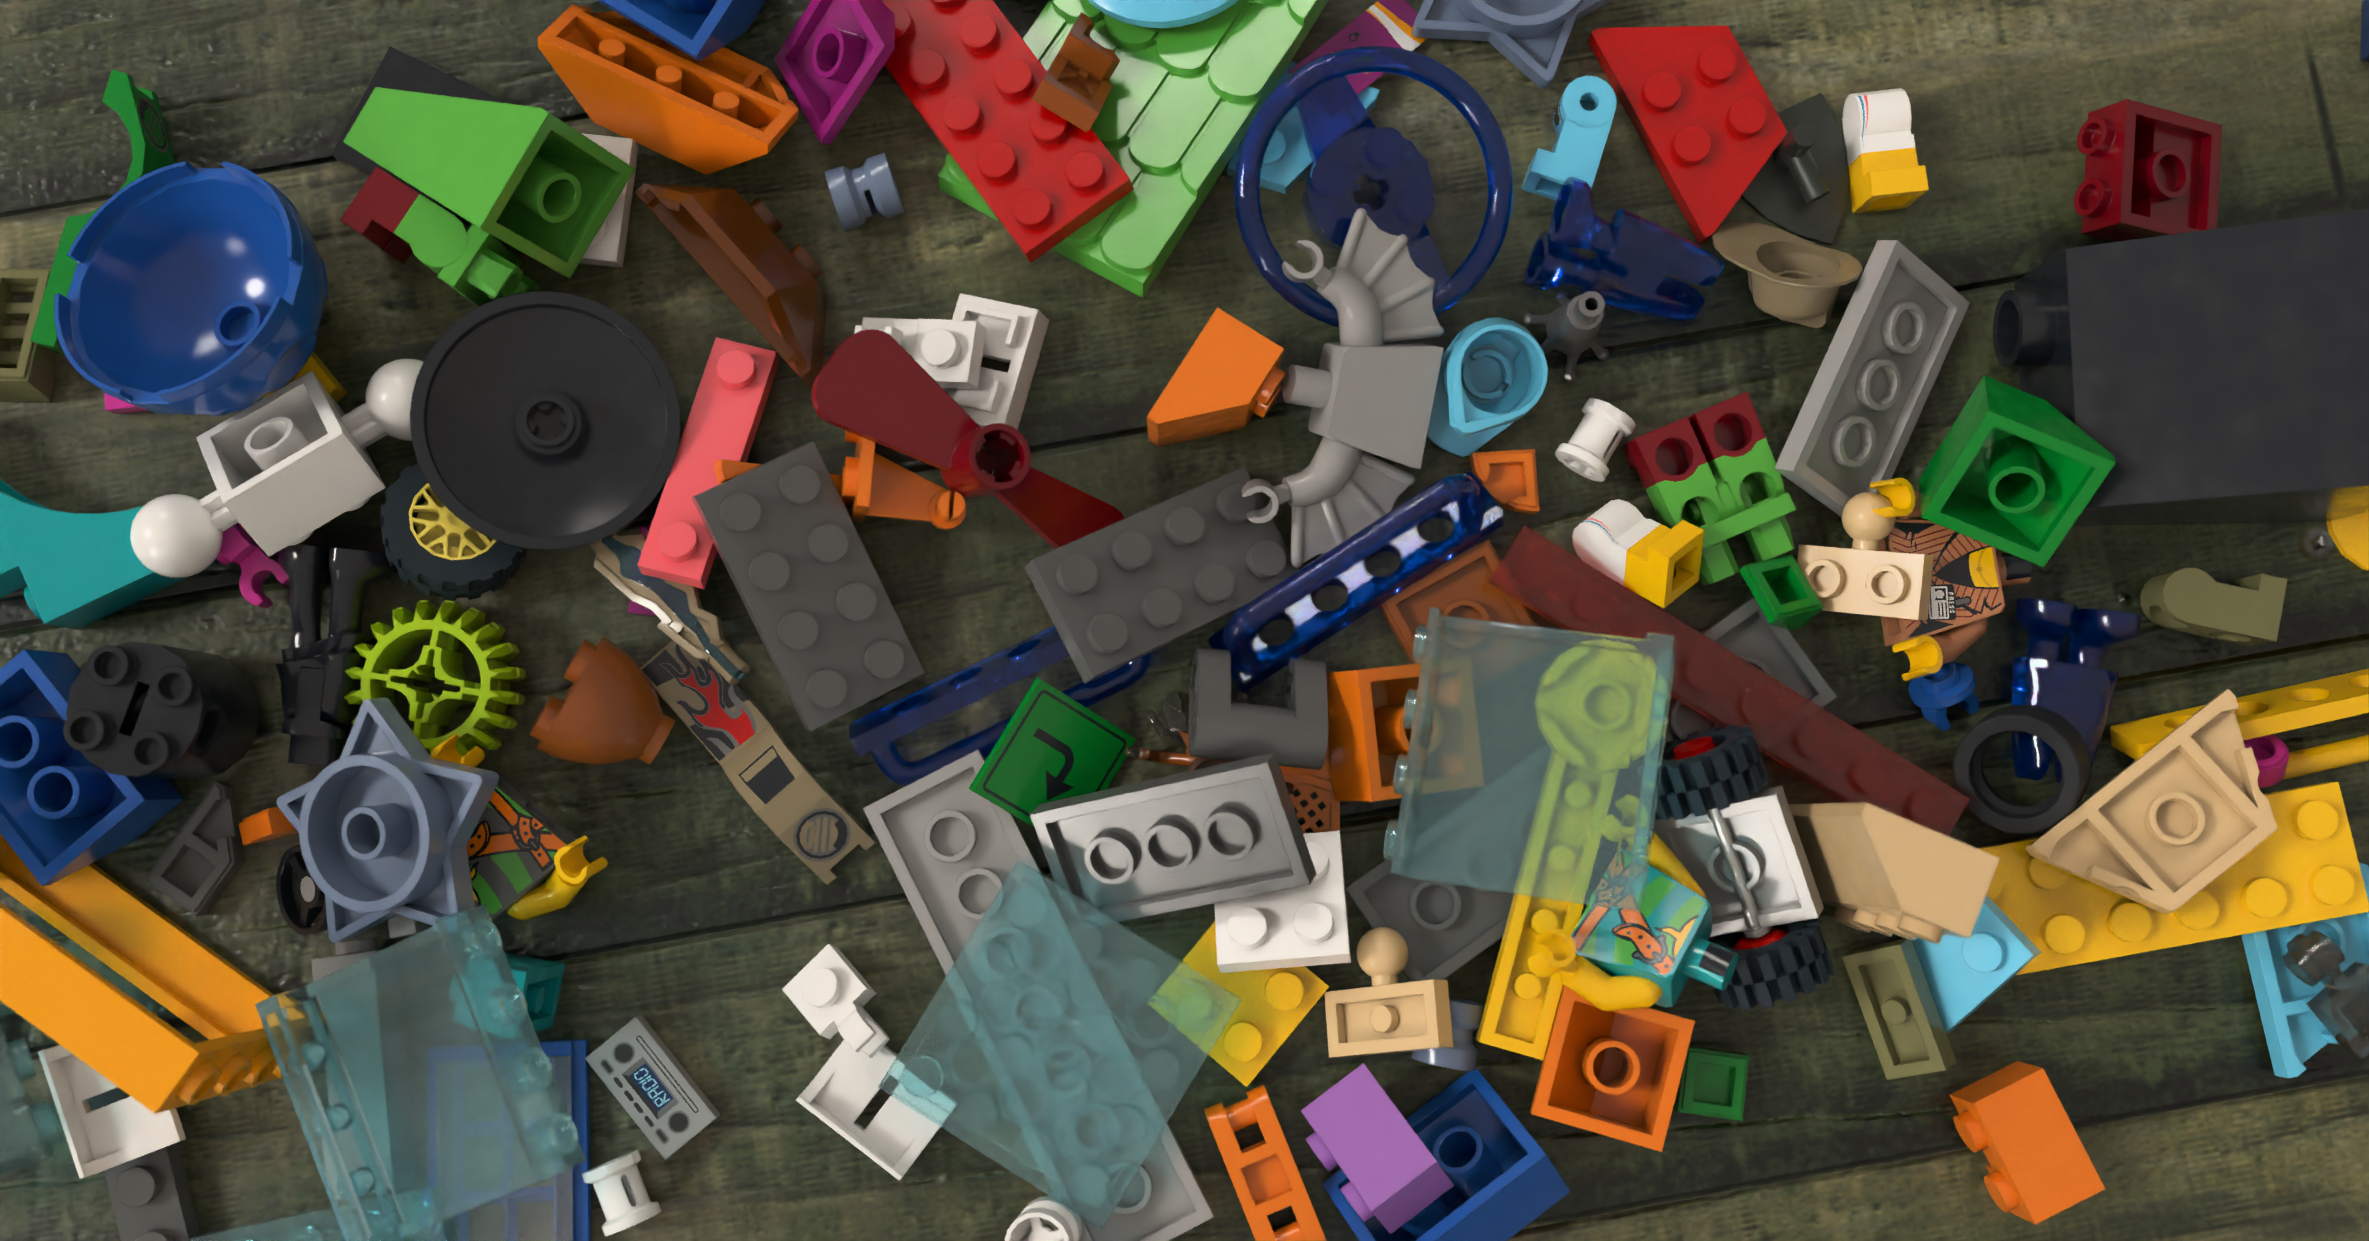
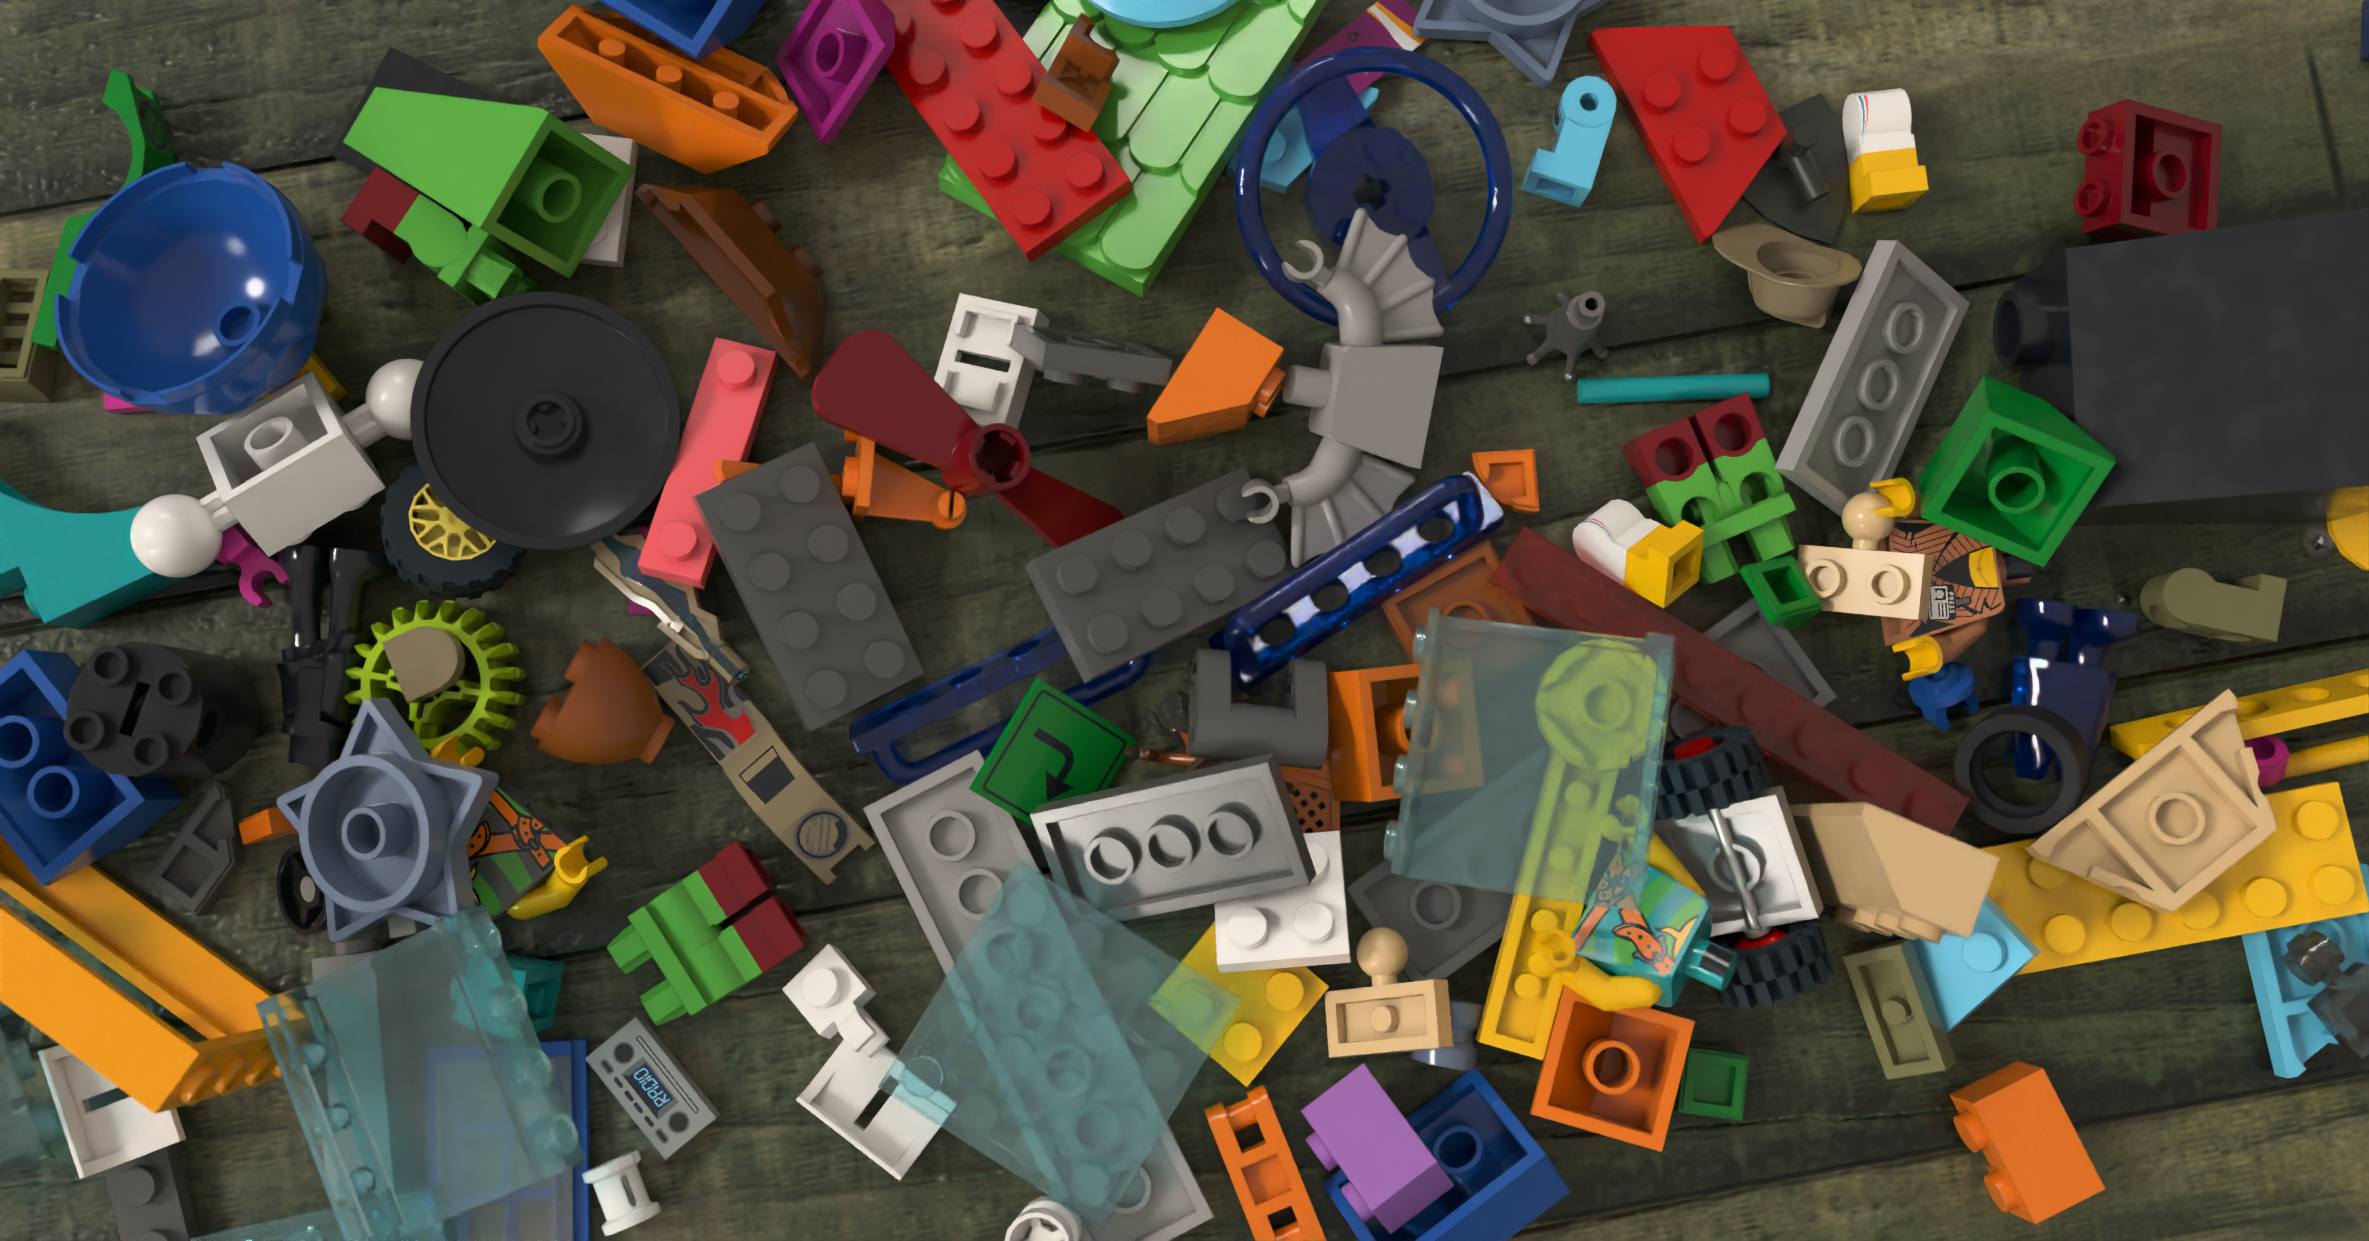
sand blue wheel [825,152,905,232] -> none
white plate [854,317,986,389] -> none
medium azure helmet [1427,317,1548,457] -> none
clear blue piece [1525,177,1724,320] -> none
white bush [1555,398,1636,482] -> none
none -> dark tan tile [382,626,465,704]
none -> bright green hips [607,840,813,1026]
none -> dark grey plate [1011,323,1172,393]
none -> teal bar [1577,373,1770,404]

